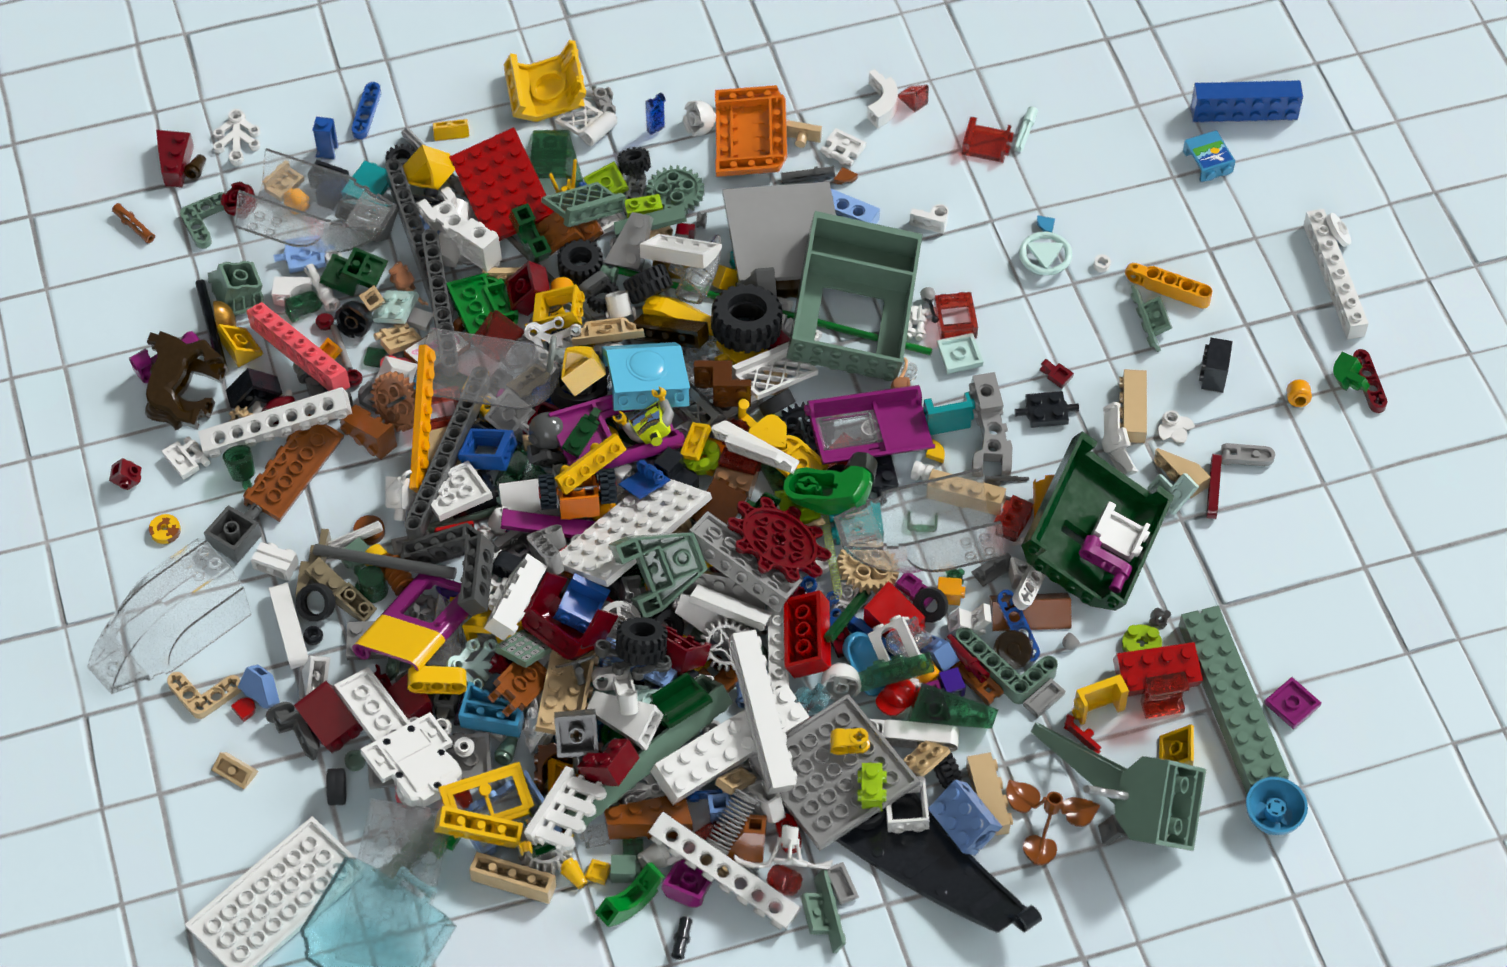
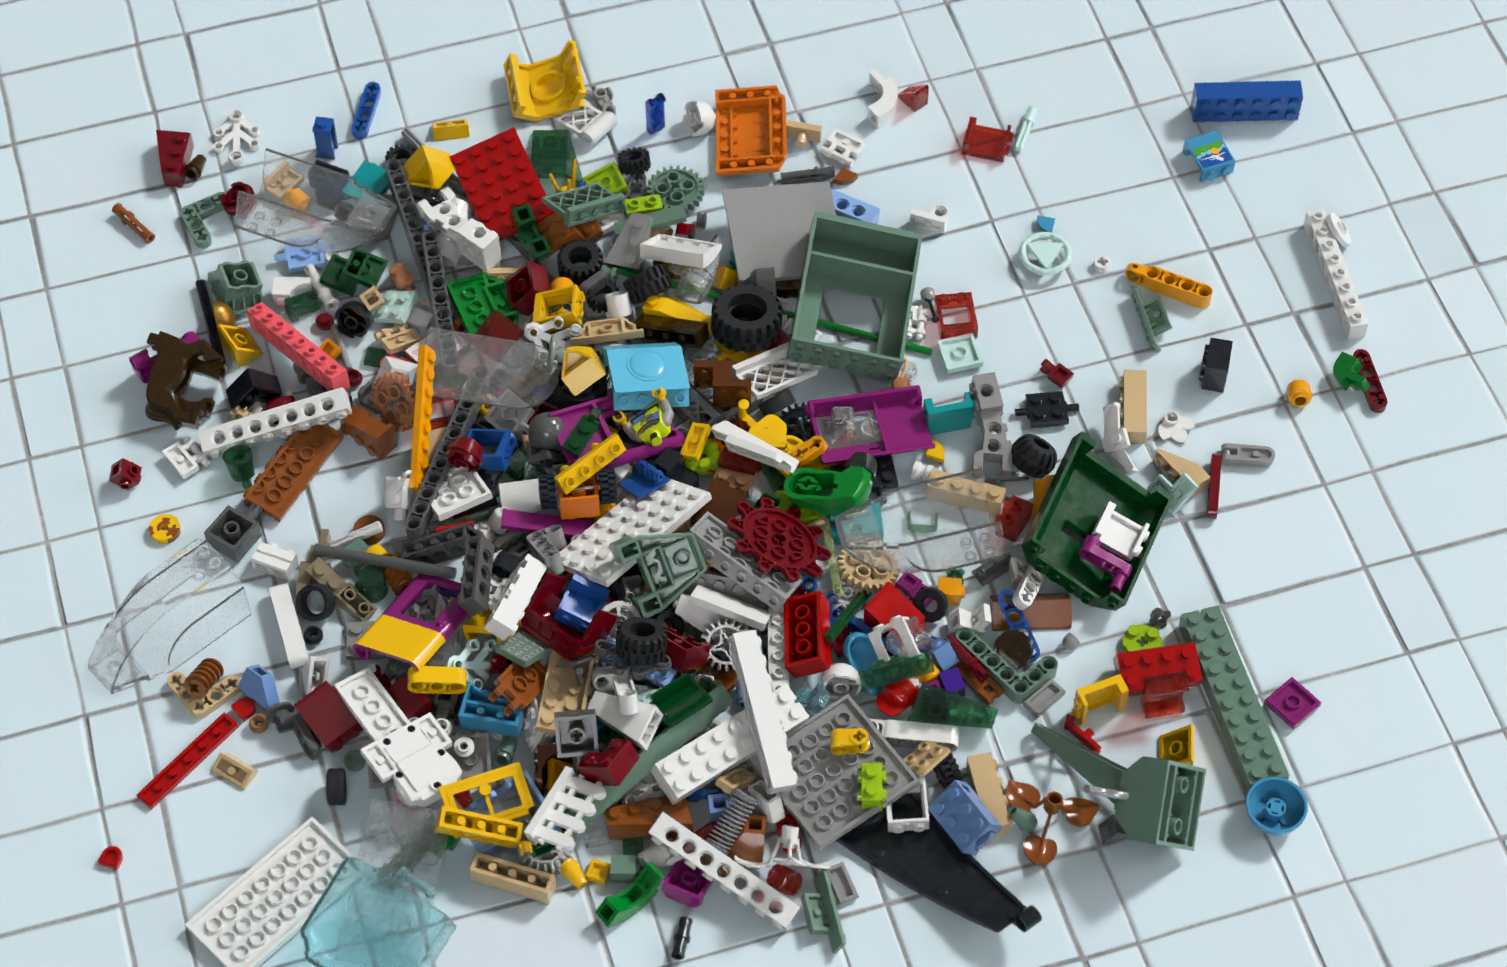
none -> red tile [98,846,123,870]
none -> red tile [136,713,239,810]
none -> dark orange piece [184,658,224,699]
none -> medium nougat plate [249,714,269,733]
none -> dark red cone [445,436,483,473]
none -> light orange beam [792,435,828,466]
none -> clear piece [830,406,856,437]
none -> sand green cone [1008,806,1038,832]
none -> black wheel [1011,434,1057,478]

